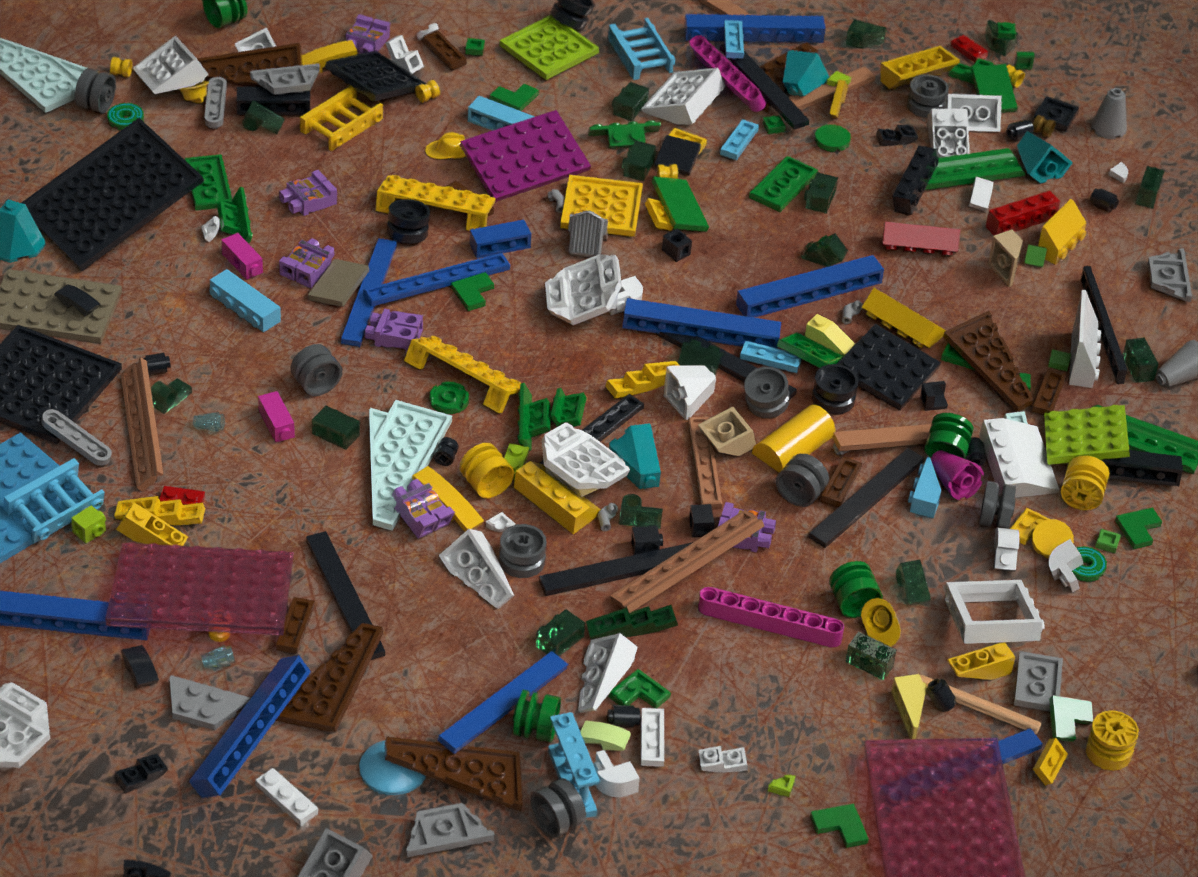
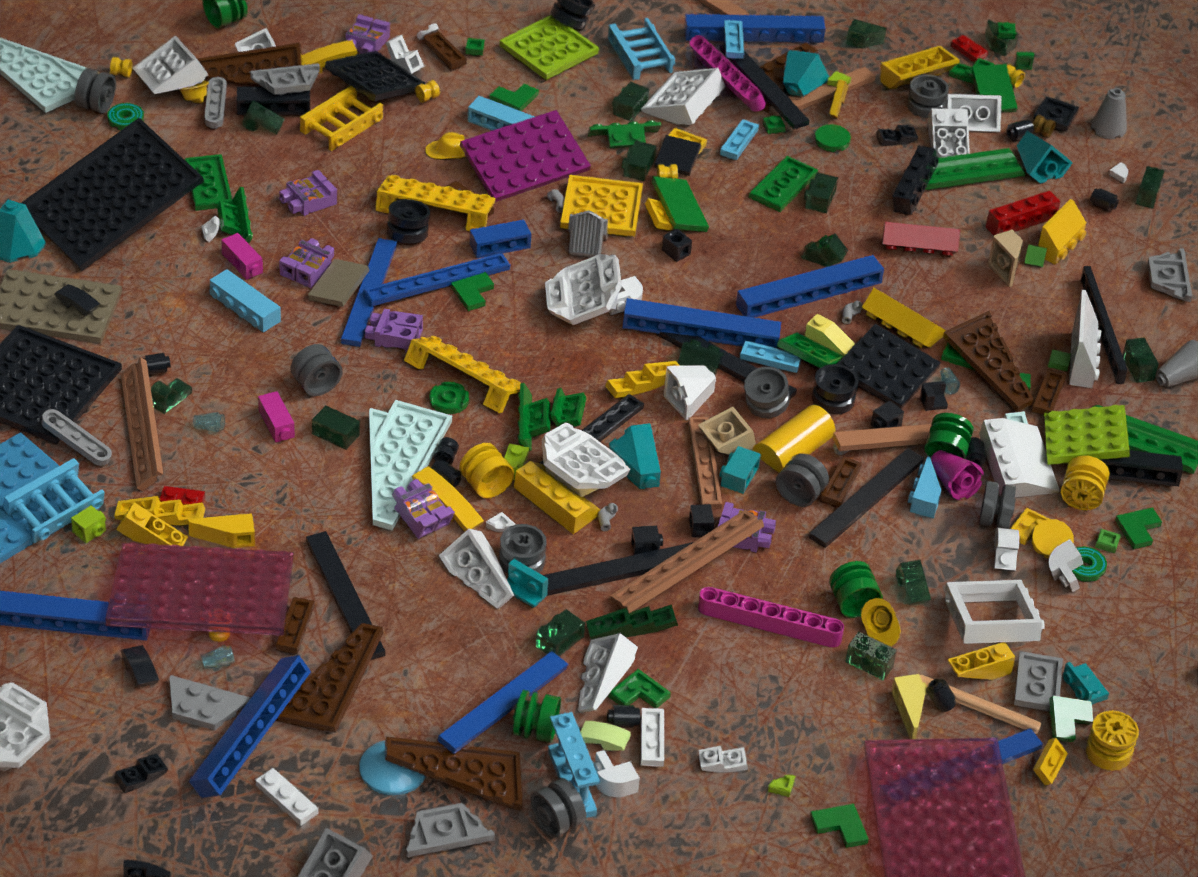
clear green plate [619,494,663,529] -> none
white slope [969,177,993,212] -> none
none -> yellow slope [188,513,255,548]
none -> black brick [431,460,461,487]
none -> teal bracket [507,559,548,608]
none -> teal brick [719,446,761,494]
none -> black brick [871,401,904,429]
none -> clear light blue cone [940,368,960,395]
none -> teal bracket [1062,662,1109,705]

